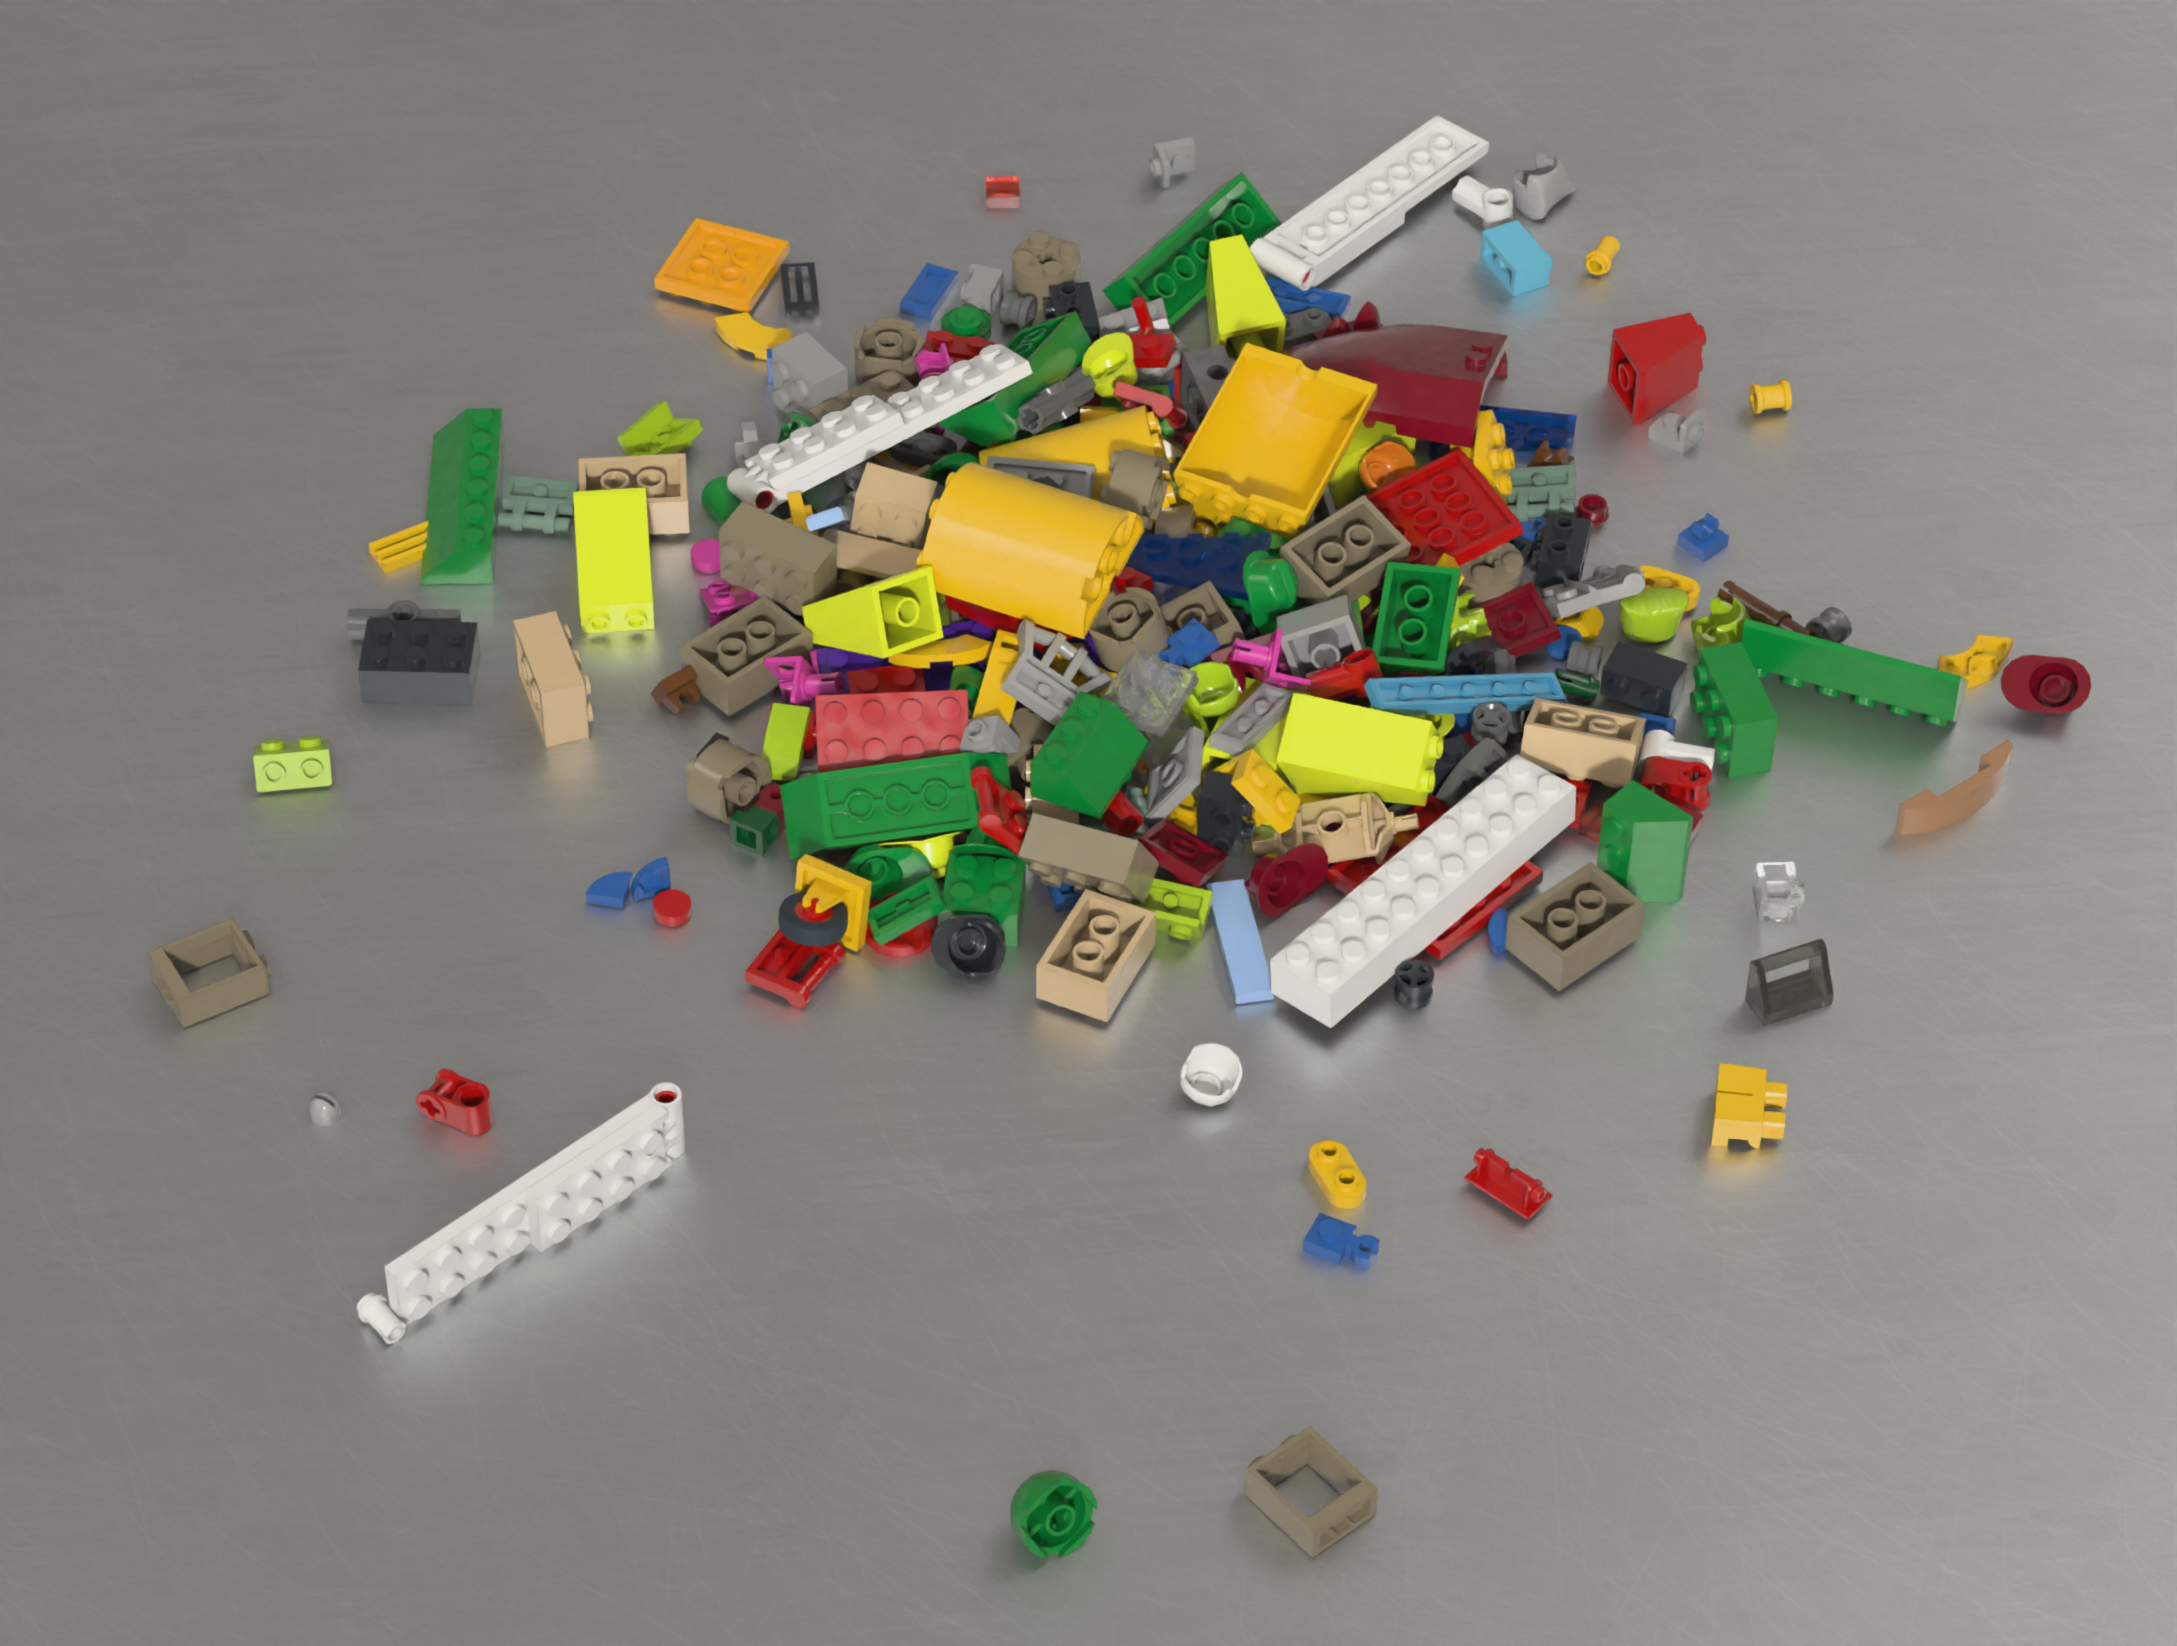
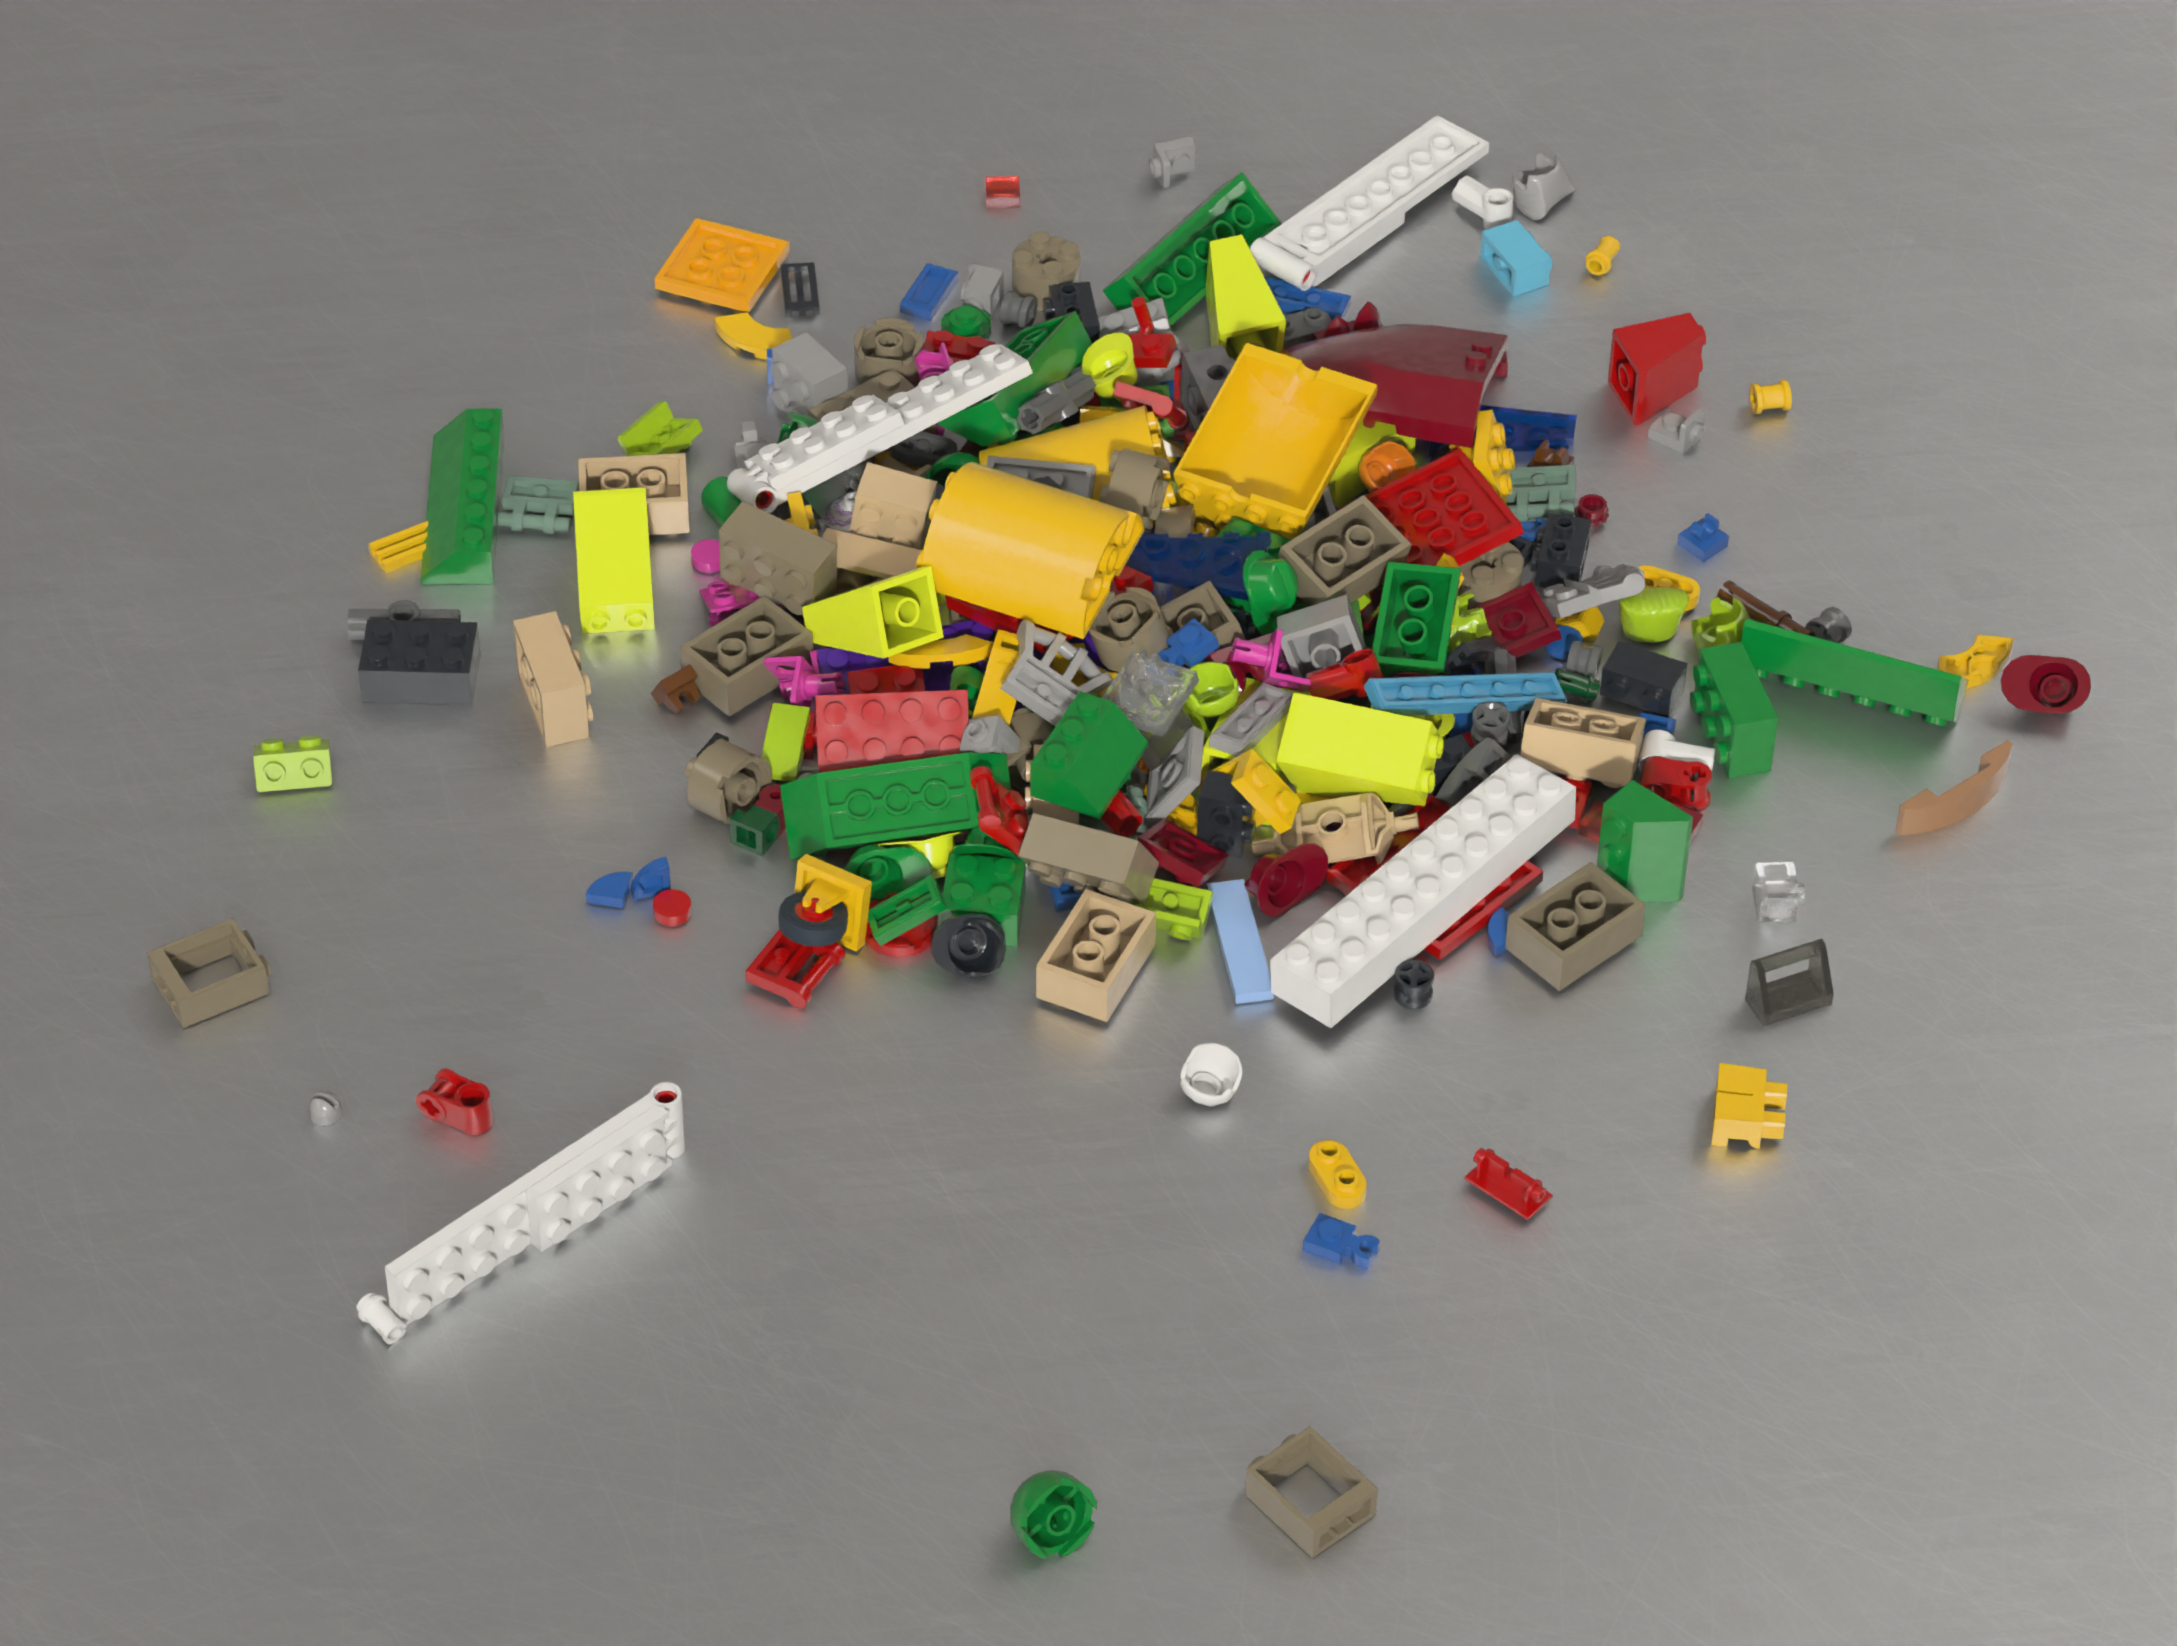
light blue tile [806,506,854,531] -> none

